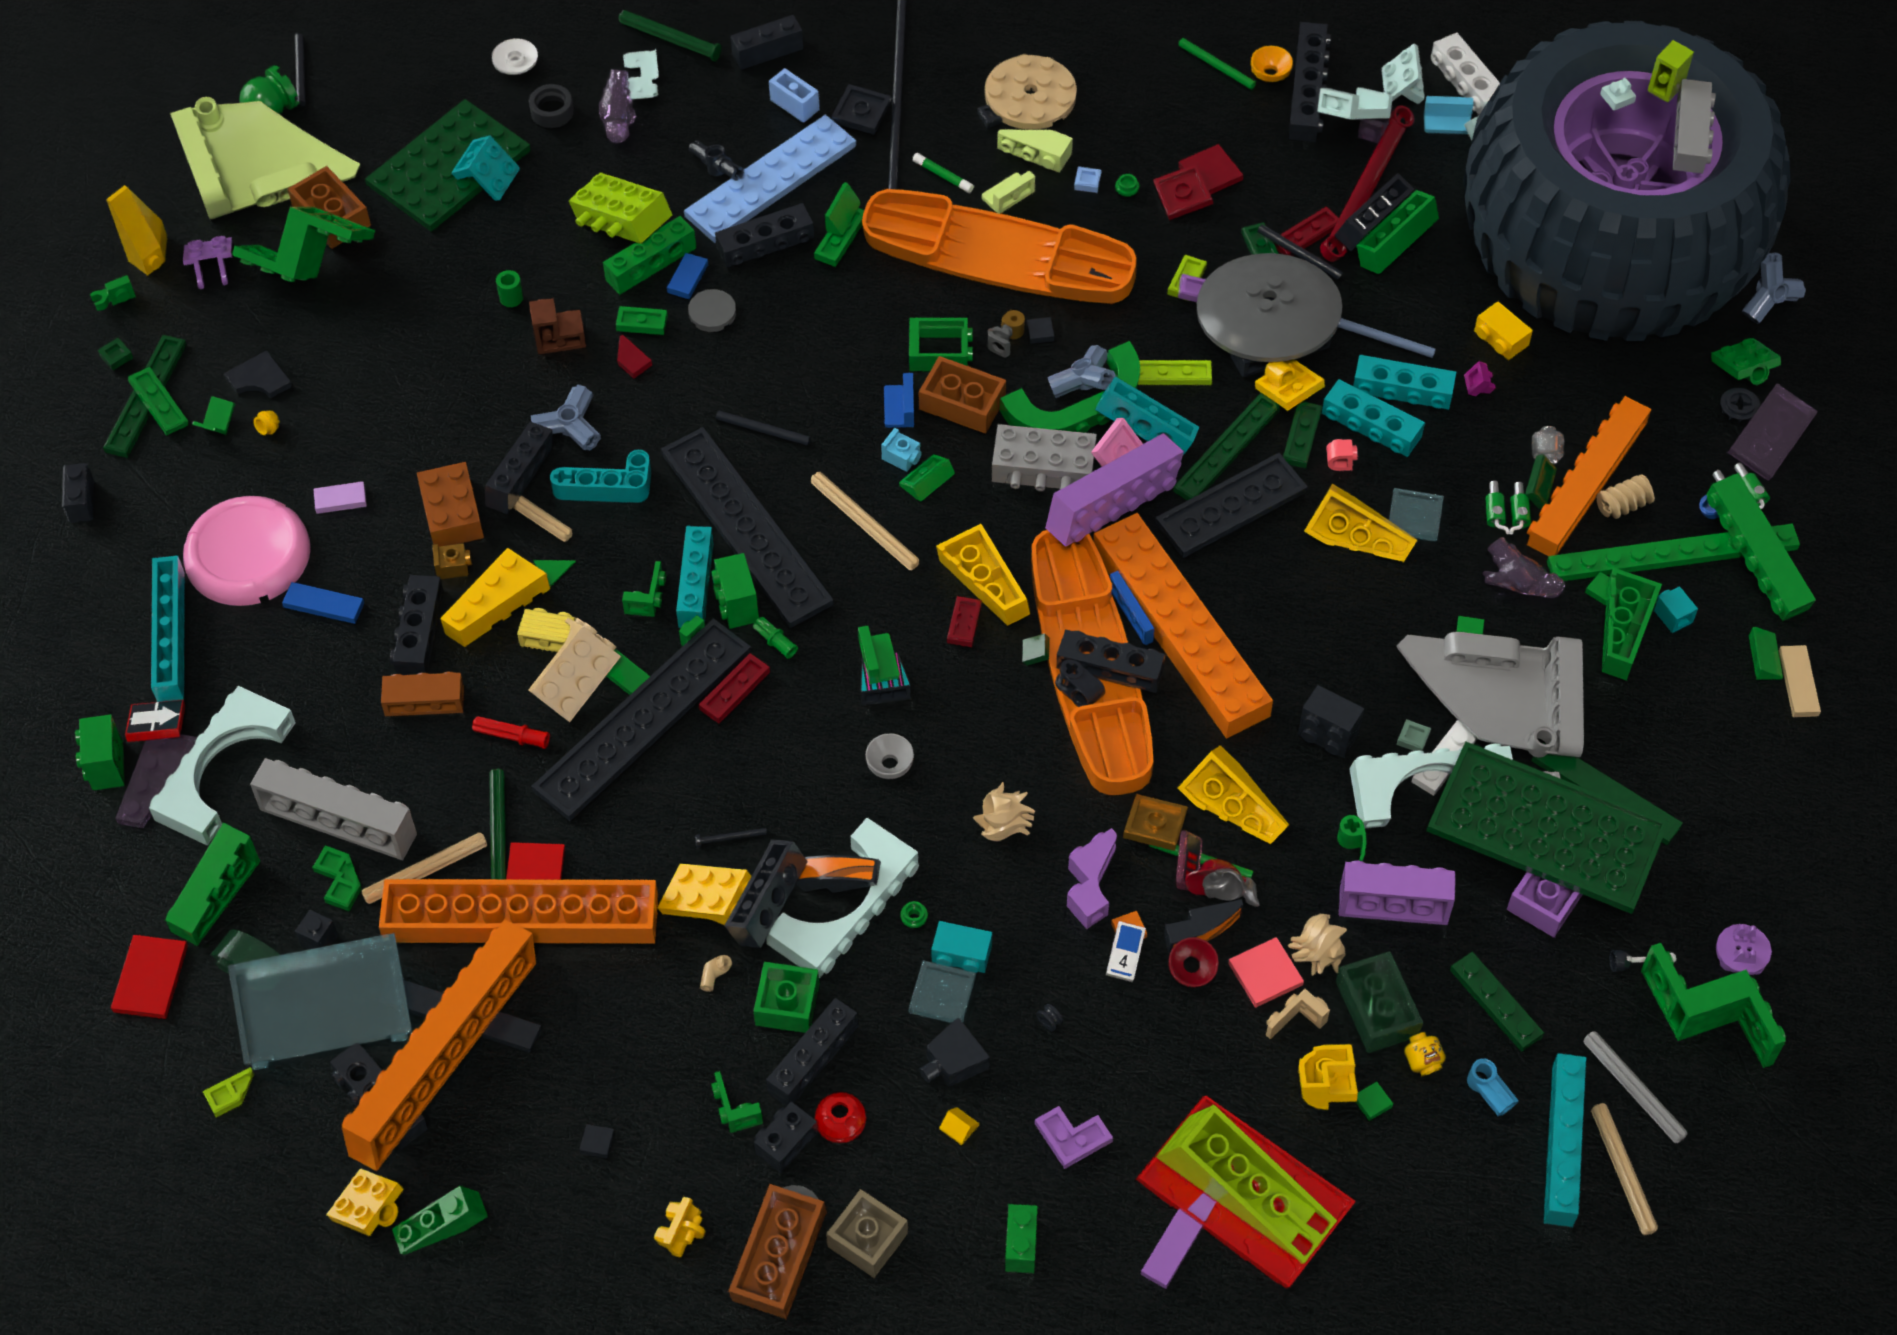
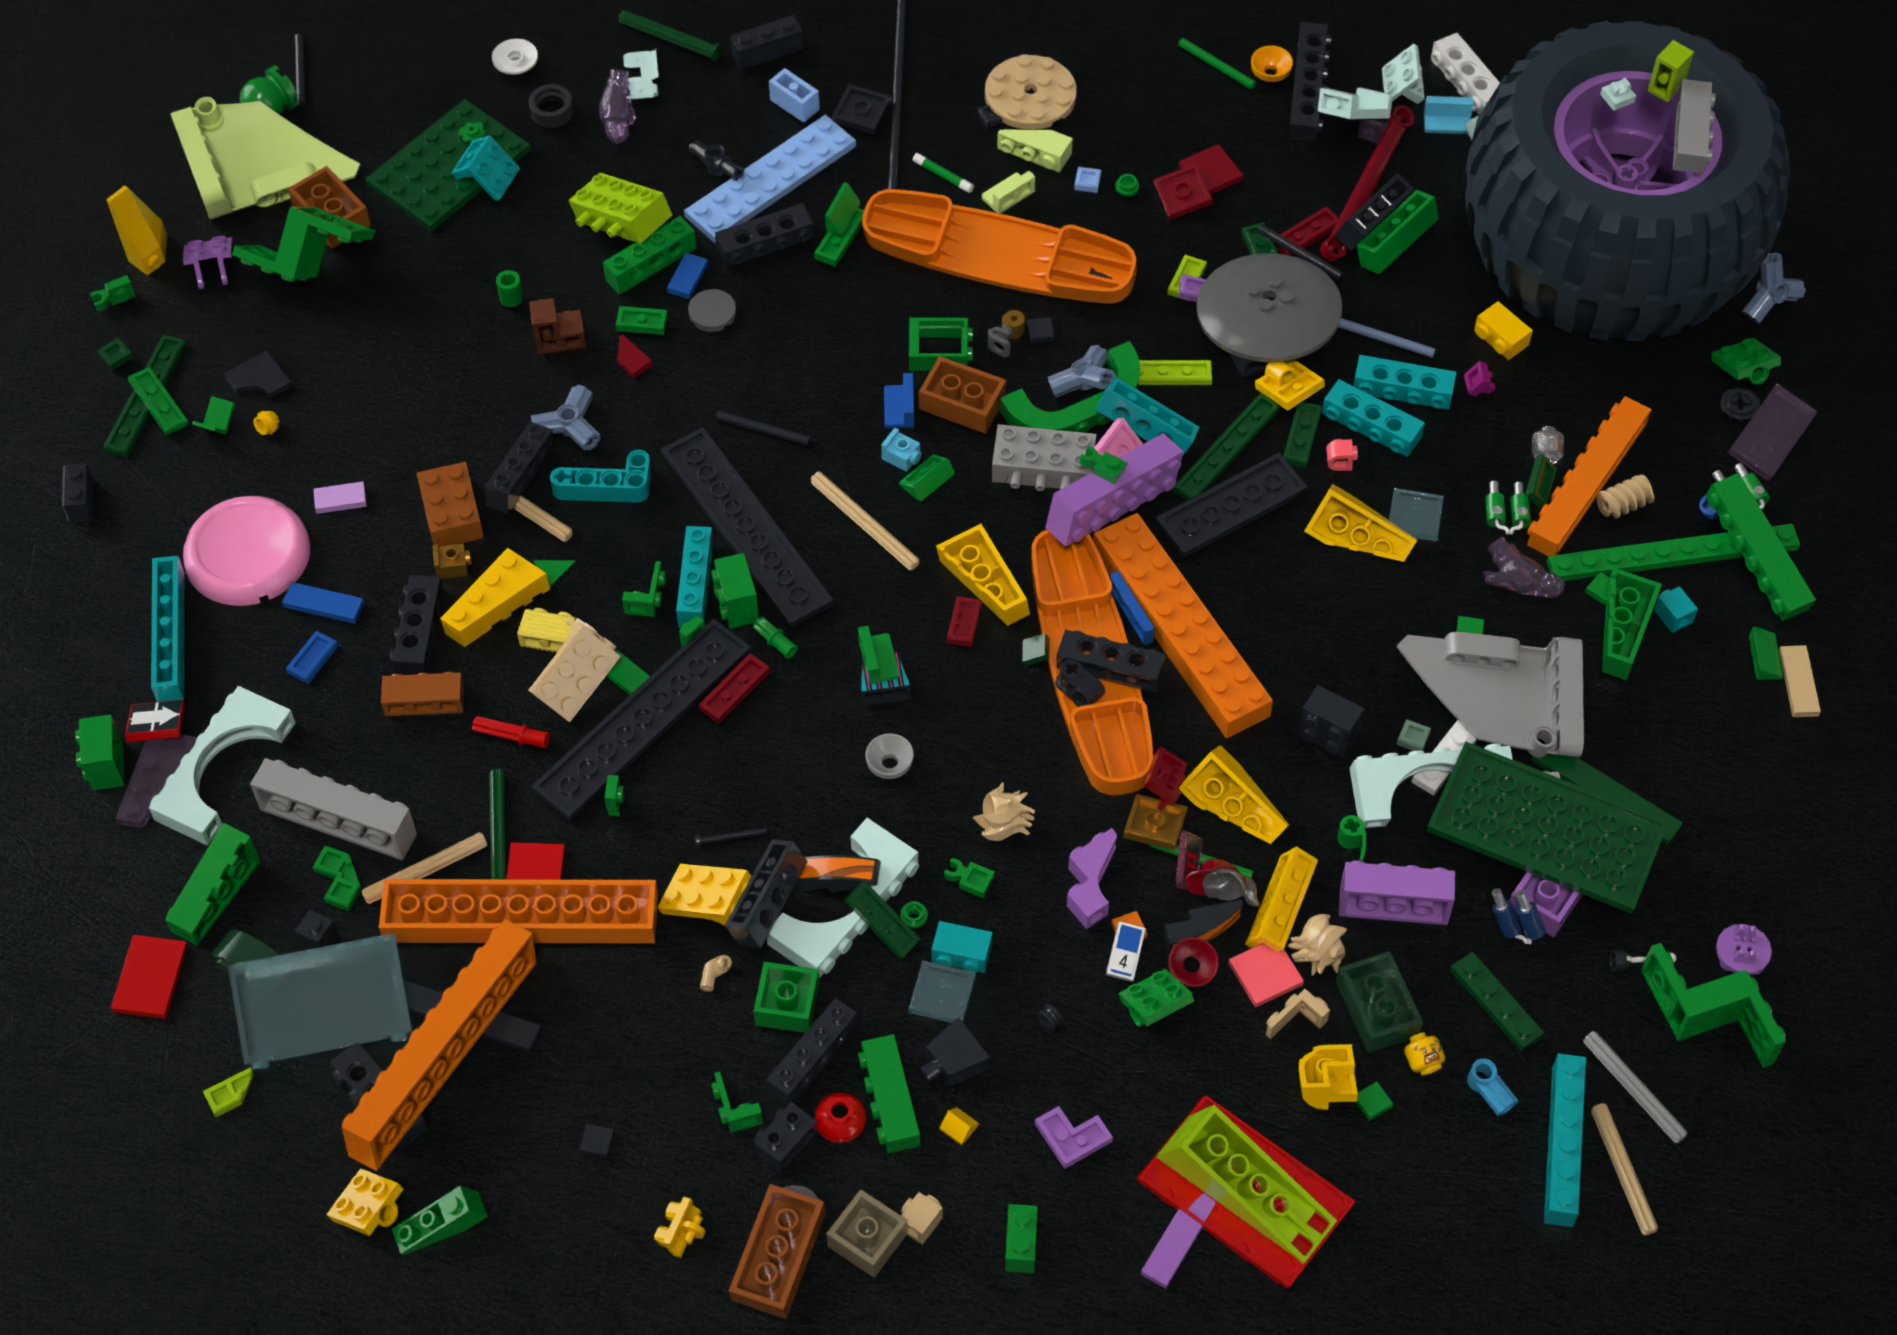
none -> blue tile [286,631,338,684]
none -> green plant [459,122,486,142]
none -> green plate [605,775,625,817]
none -> dark green tile [844,881,920,959]
none -> green brick [858,1034,920,1154]
none -> tan brick [901,1192,942,1245]
none -> green plate [944,858,995,898]
none -> green plate [1079,446,1128,484]
none -> green plate [1119,969,1194,1027]
none -> dark red bracket [1144,747,1187,811]
none -> yellow fence [1245,846,1318,952]
none -> dark blue piece [1492,889,1546,944]

